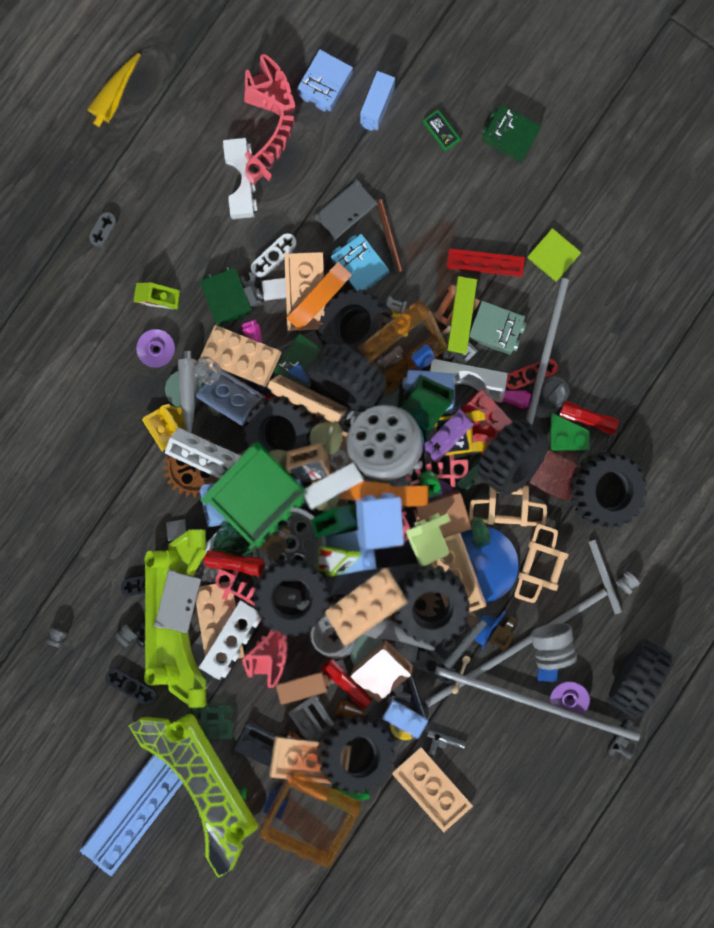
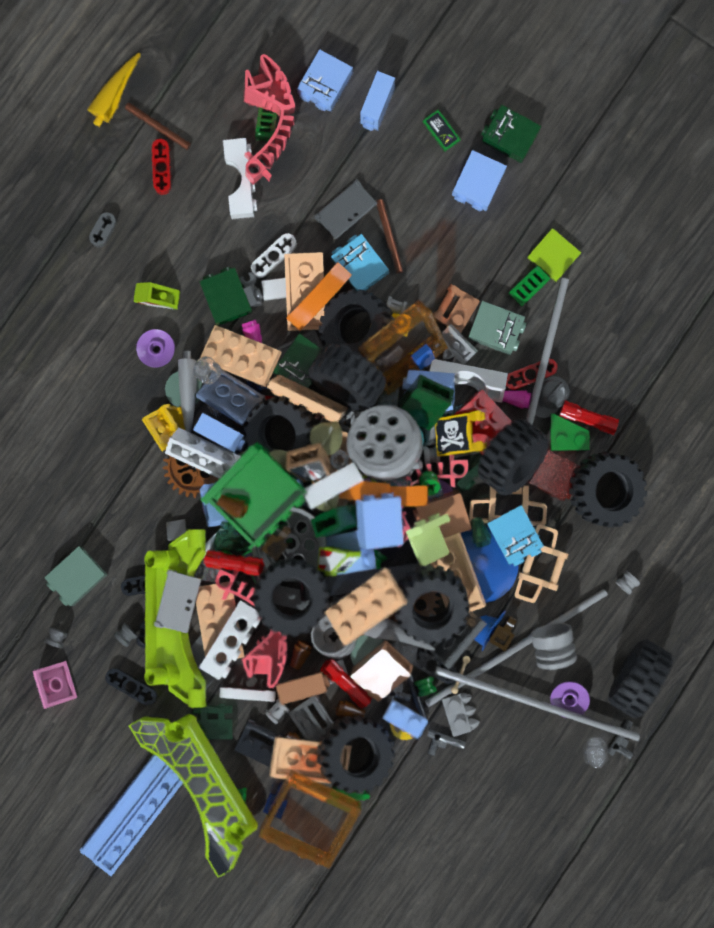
blue slope [287,365,310,384] -> none
light nougat plate [392,747,473,832] -> none
medium lavender plate [423,410,474,462] -> none
red plate [447,249,525,277] -> none
lime tile [447,276,477,354] -> none
blue plate [537,667,558,682] -> none
light grey bar [589,539,622,614] -> none
none -> bright pink slope [33,661,77,709]
none -> sand green brick [45,546,107,606]
none -> copper bar [125,102,191,150]
none -> red beam [152,139,171,195]
none -> light blue brick [193,413,247,454]
none -> reddish brown cone [217,495,248,519]
none -> white beam [219,687,276,701]
none -> green slope [255,107,278,141]
none -> light grey bush [264,698,290,724]
none -> reddish brown cone [290,639,313,670]
none -> green wheel [373,548,388,569]
none -> green wheel [414,676,437,697]
none -> light grey plate [442,693,480,737]
none -> light blue brick [452,150,507,211]
none -> medium azure brick [487,505,544,566]
none -> green slope [509,265,550,307]
none -> clear head [583,737,609,768]

